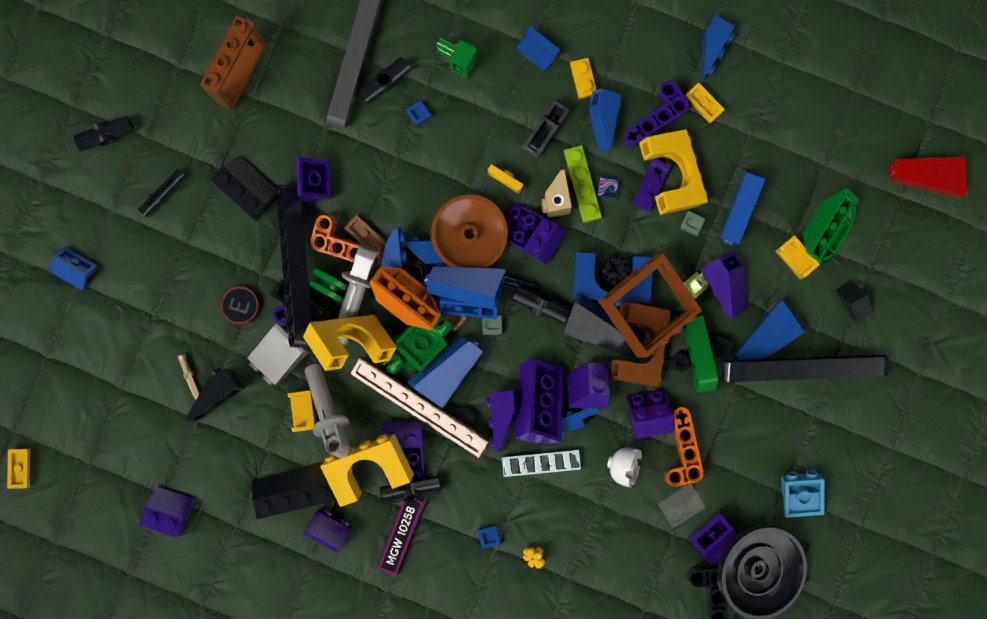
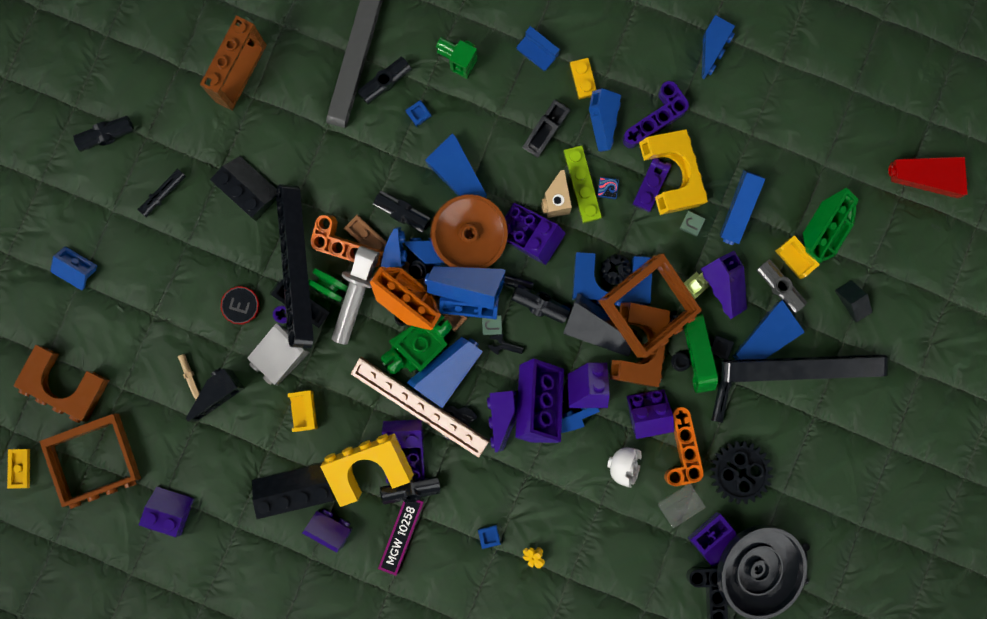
dark purple slope [297,157,331,202] -> none
yellow arch [303,315,397,371] -> none
light grey piece [304,364,350,458] -> none
yellow plate [488,164,523,193] -> none
tile [502,450,581,477] -> none
yellow plate [685,83,725,124] -> none
dark azure plate [781,470,824,518] -> none
none -> dark orange arch [13,345,110,423]
none -> dark orange window [39,414,141,509]
none -> black piece [373,191,431,233]
none -> blue slope [425,133,487,199]
none -> black bar [488,334,524,355]
none -> black gear [709,441,773,504]
none -> black pin [711,376,733,423]
none -> dark grey piece [756,259,807,314]

